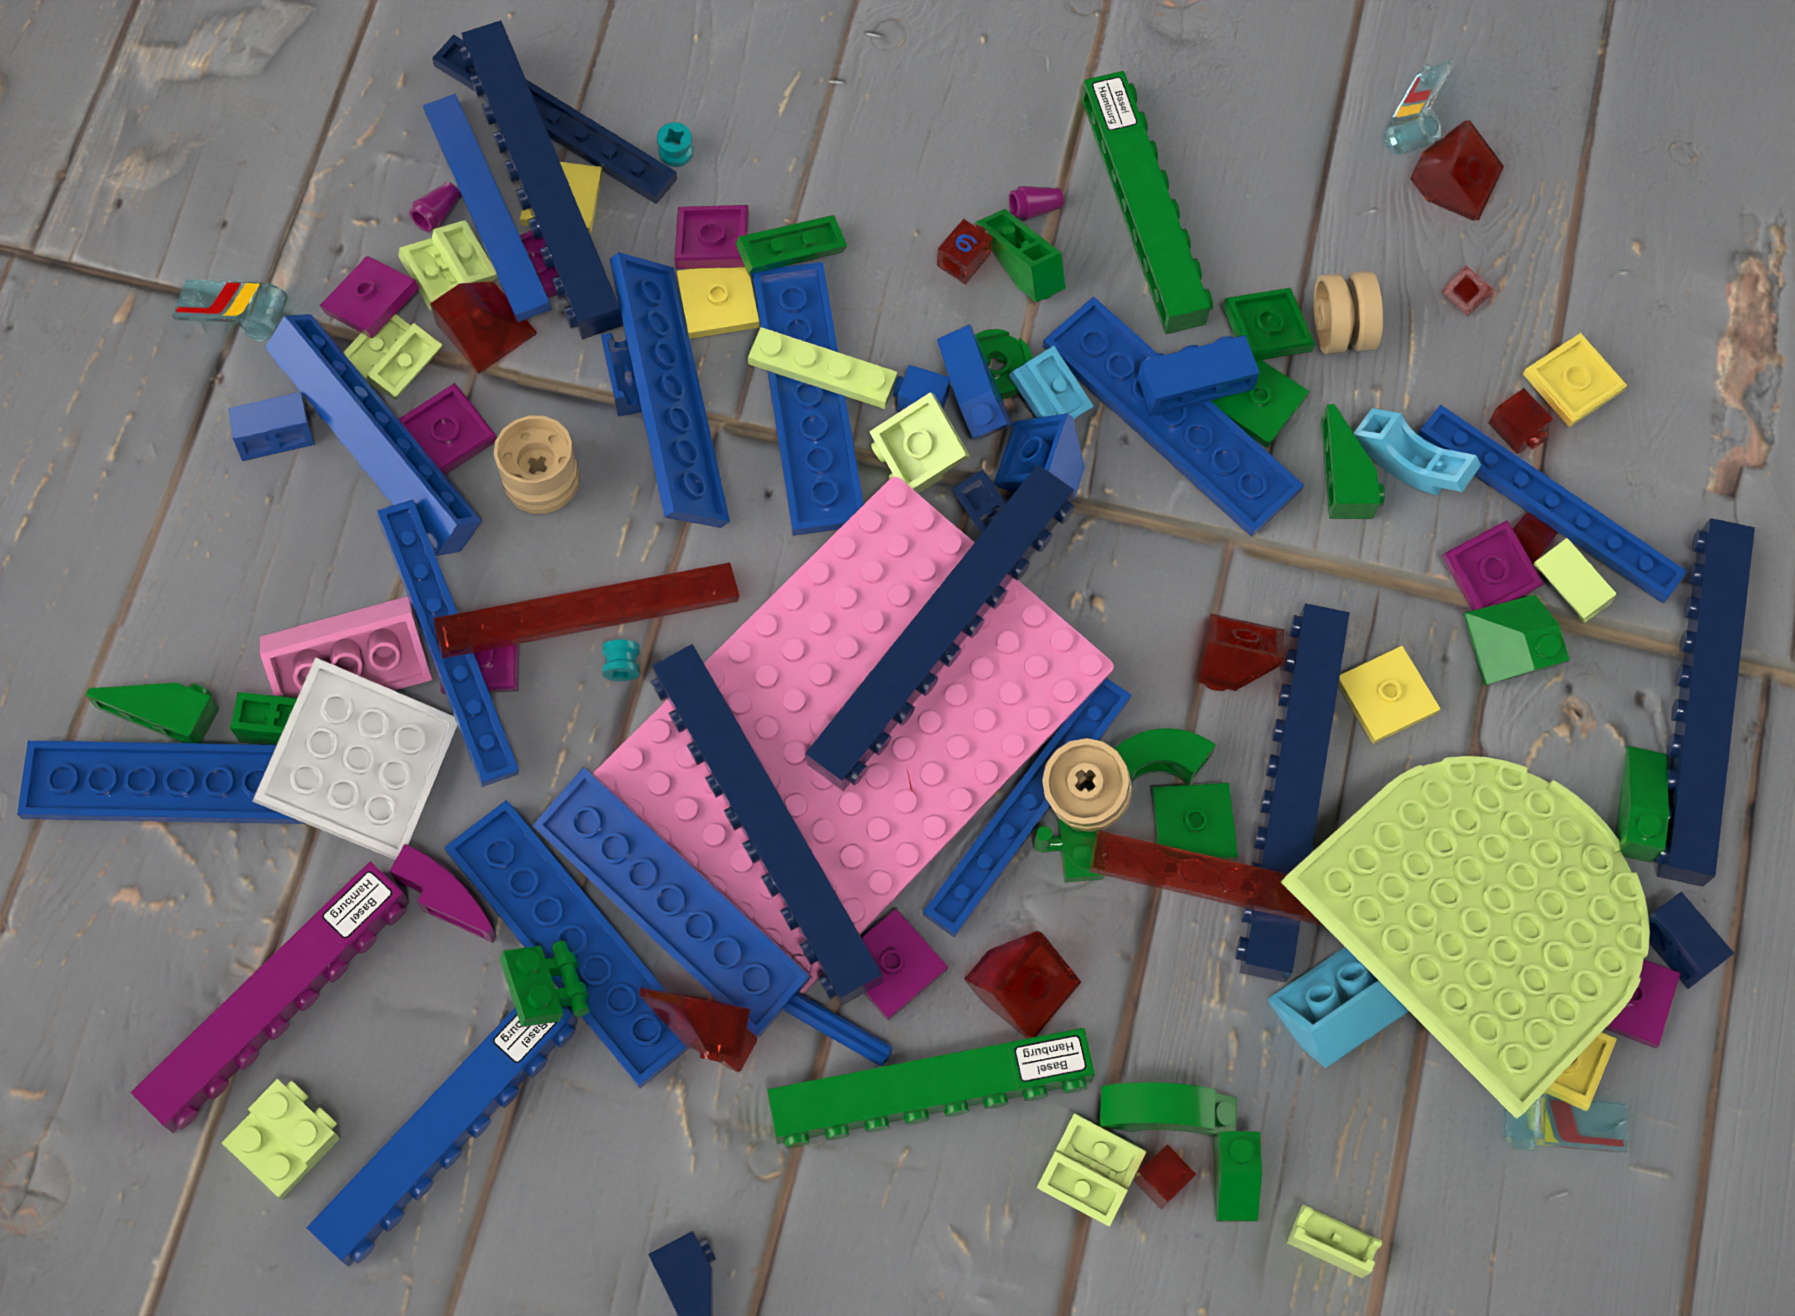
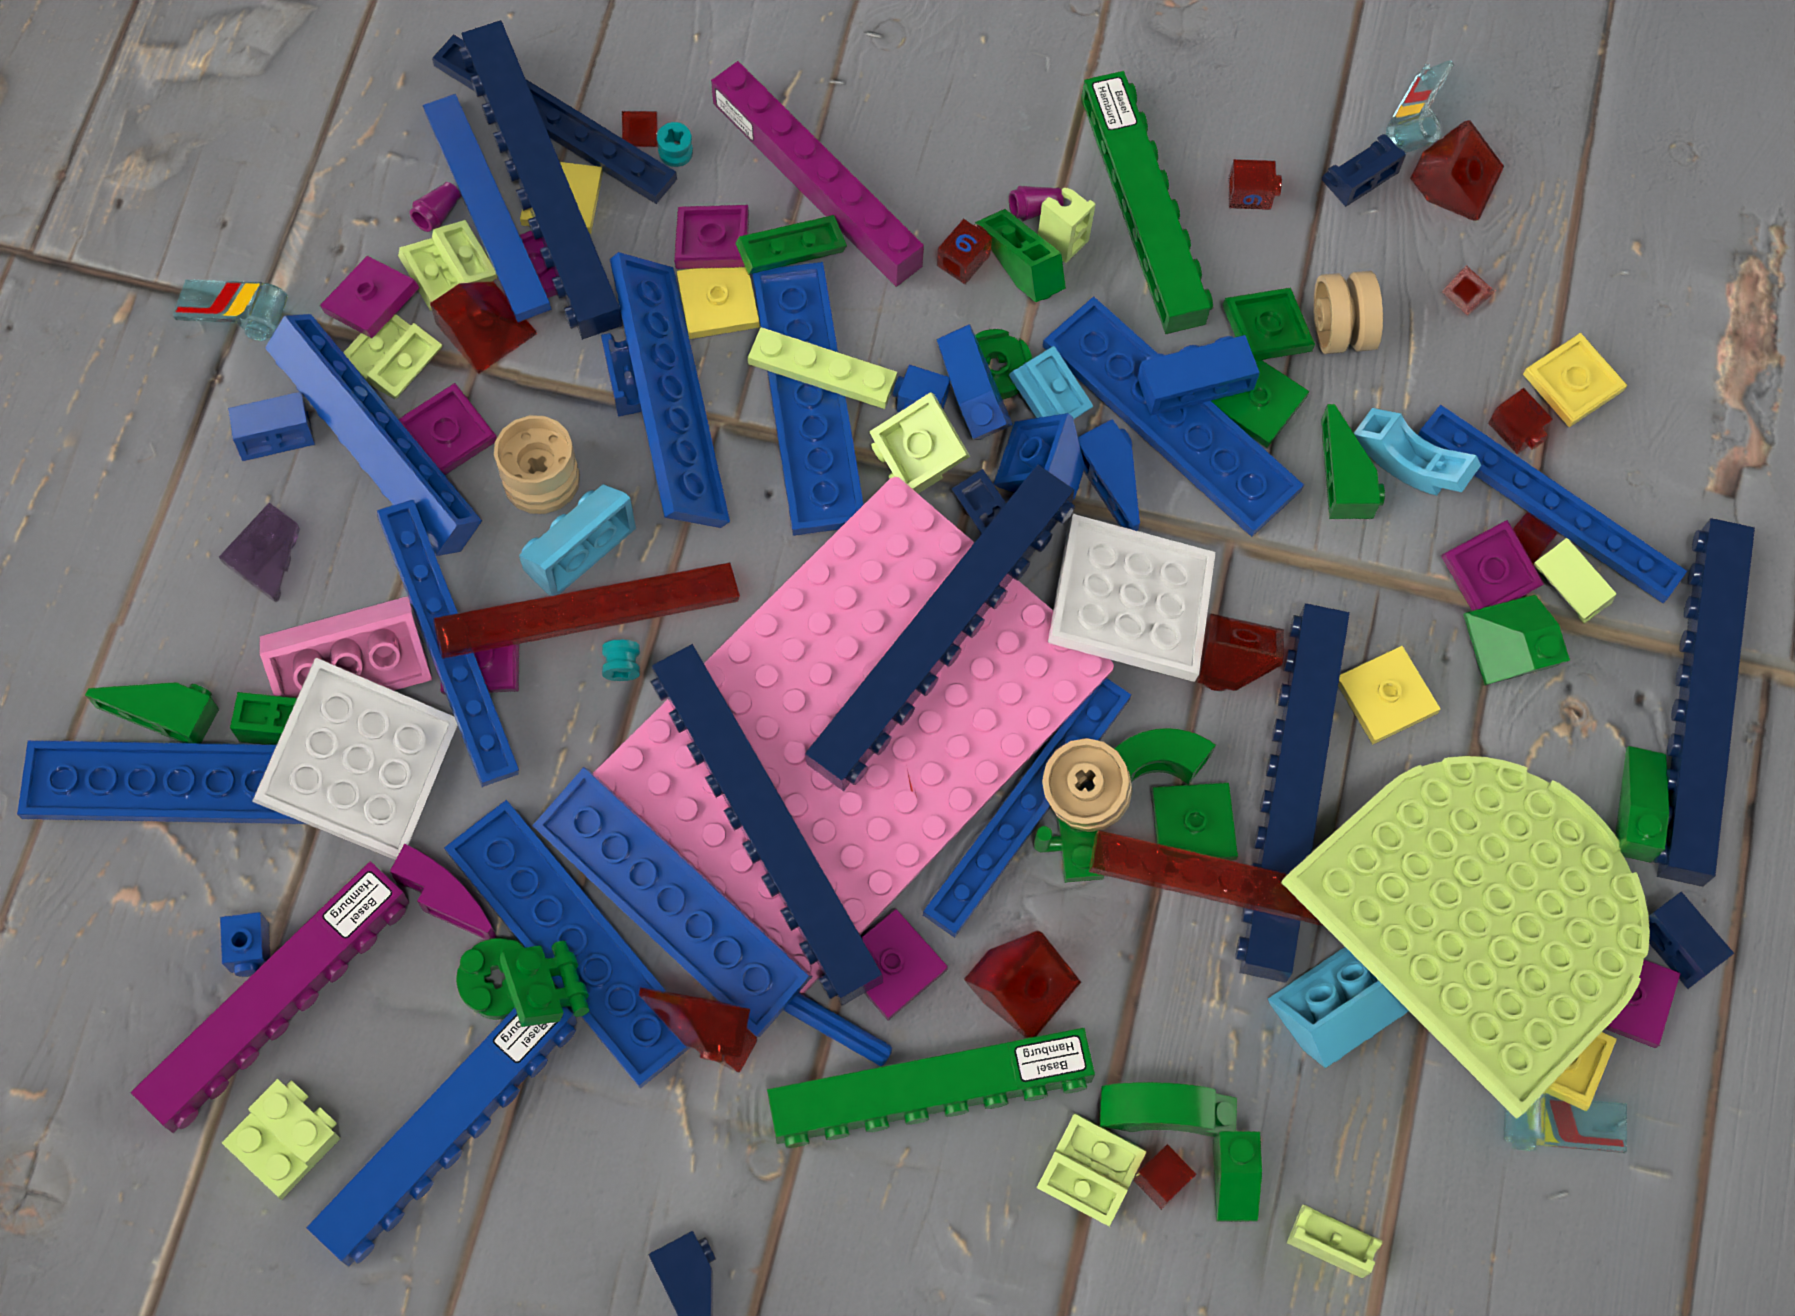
none -> clear purple wing [219,503,300,603]
none -> blue brick [220,912,270,977]
none -> green plate [456,938,523,1020]
none -> medium azure slope [519,484,636,599]
none -> clear red slope [622,111,658,147]
none -> magenta brick [711,61,924,287]
none -> yellowish green hinge [1038,188,1096,263]
none -> white plate [1048,514,1216,682]
none -> blue slope [1078,419,1140,531]
none -> clear red brick [1228,159,1282,210]
none -> dark blue hinge [1322,134,1406,207]

